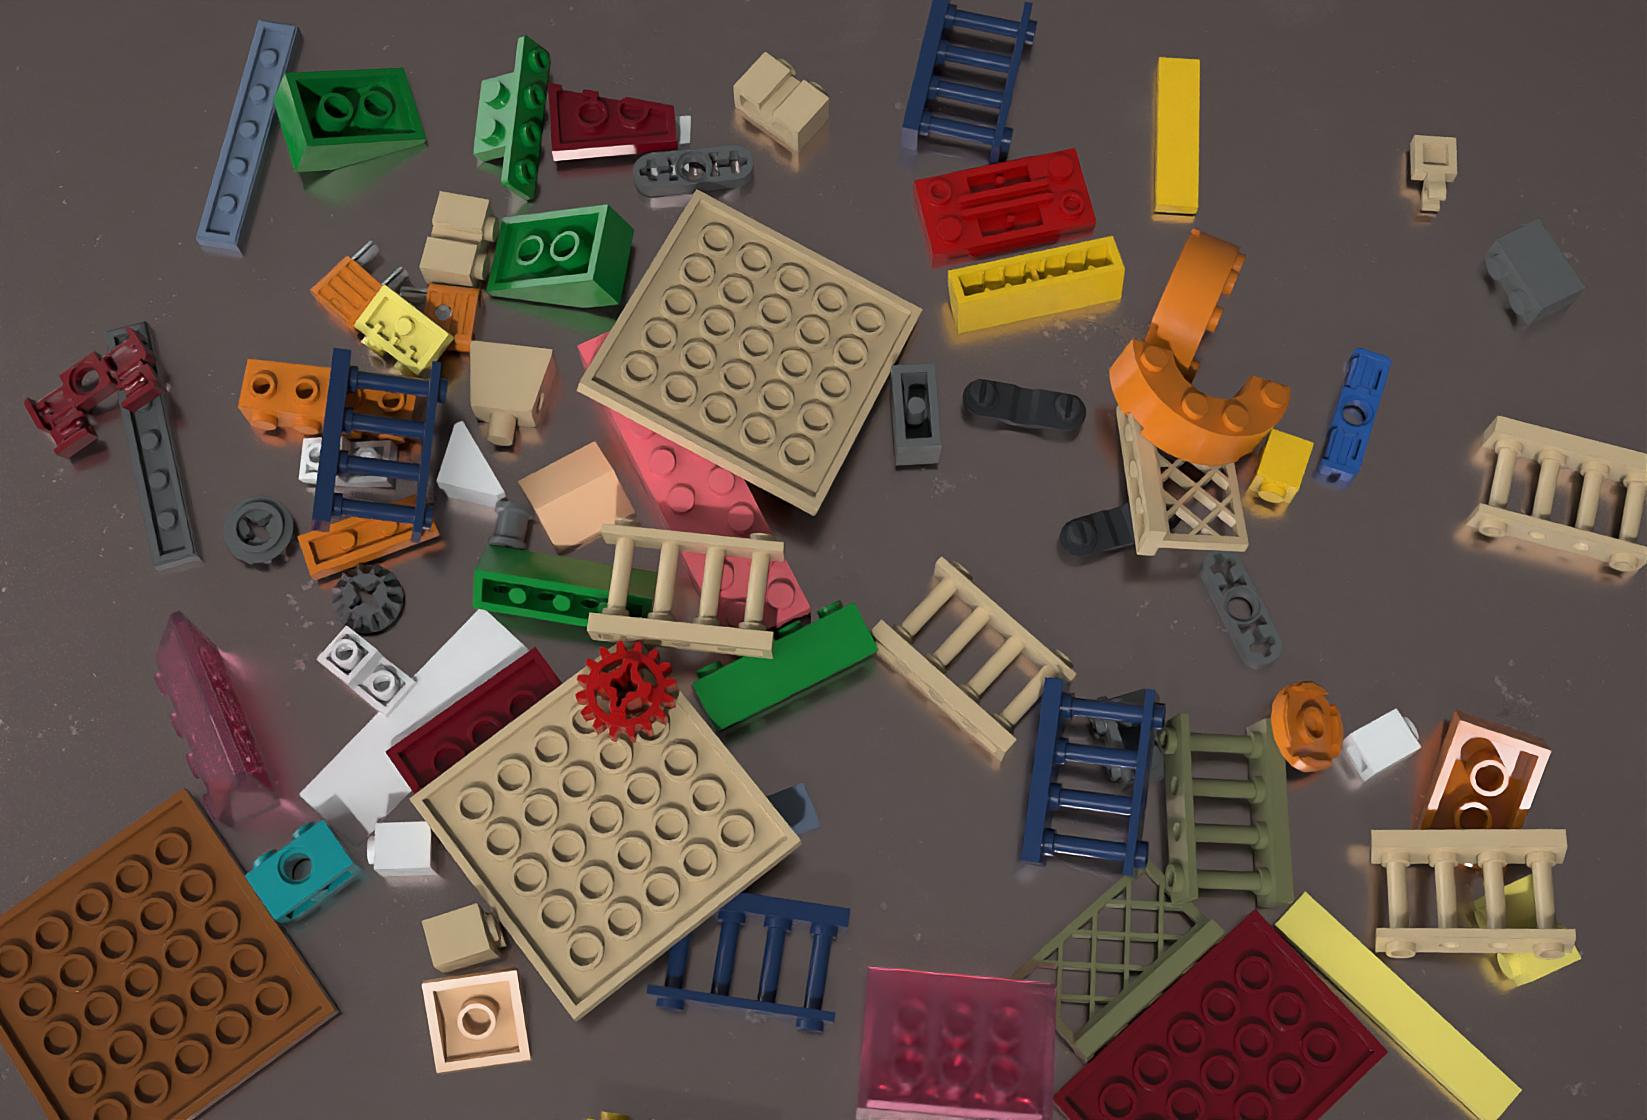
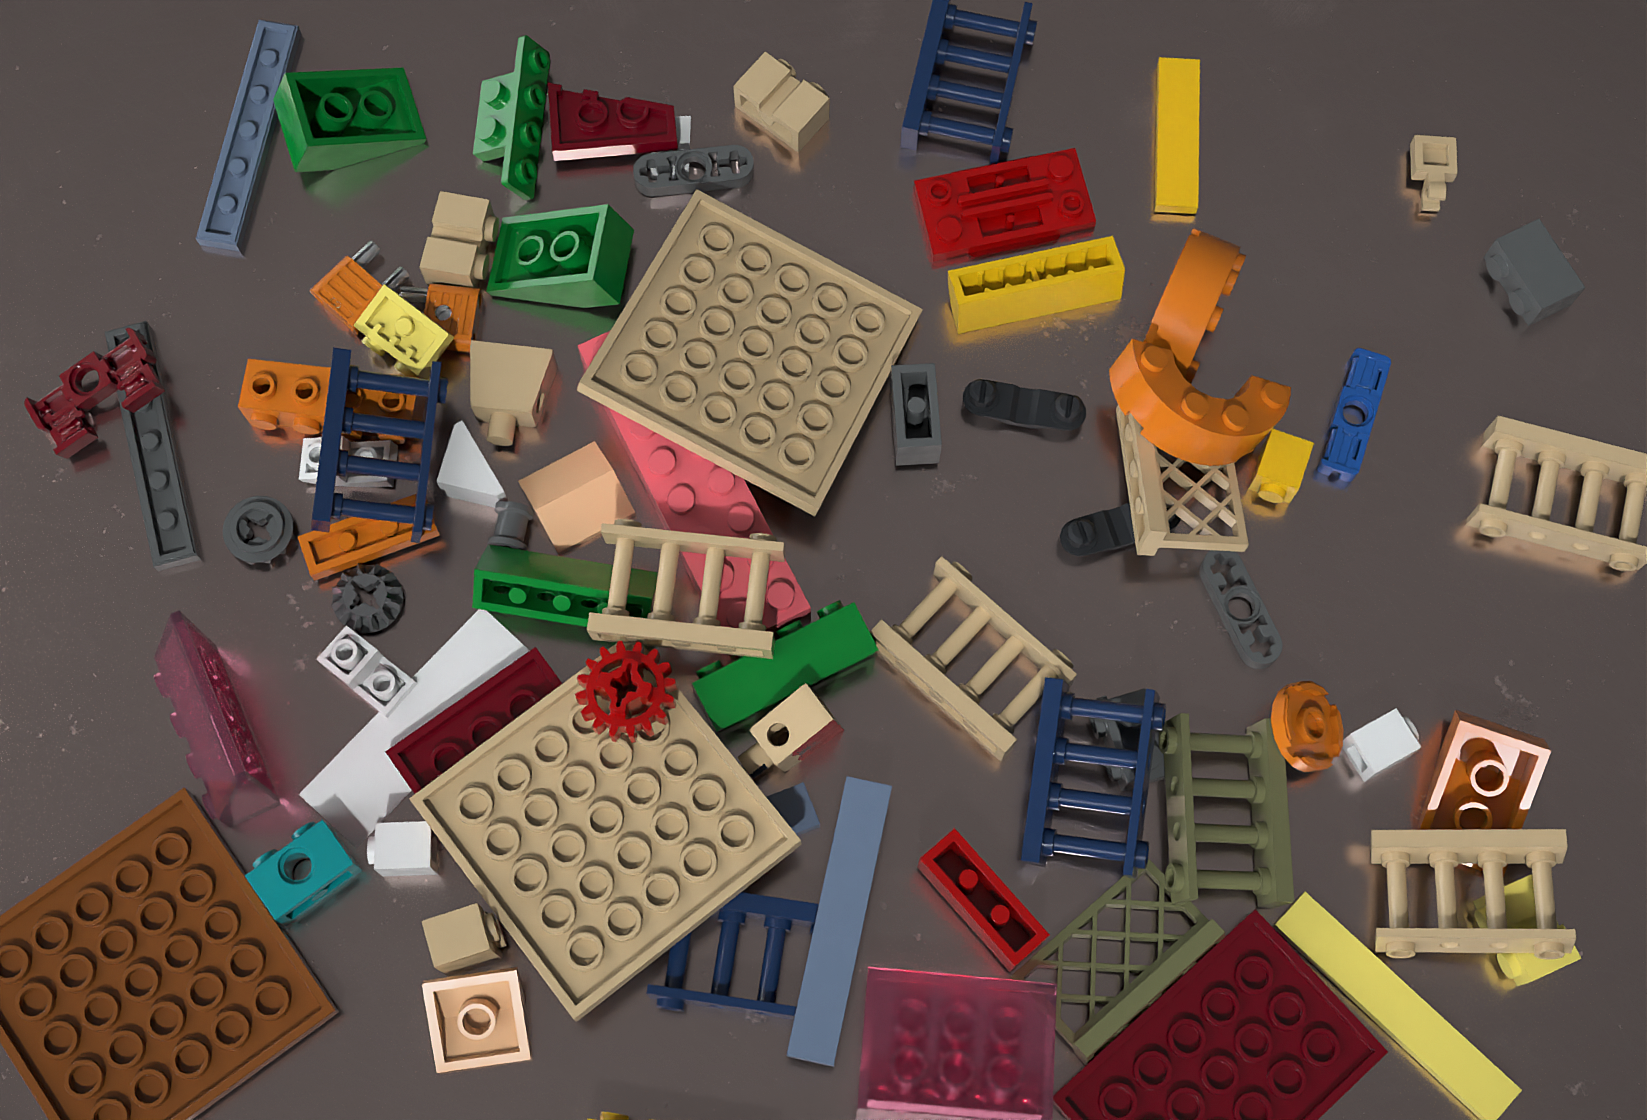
none -> tan torso [737,683,844,779]
none -> sand blue tile [786,776,892,1067]
none -> red brick [917,828,1050,972]

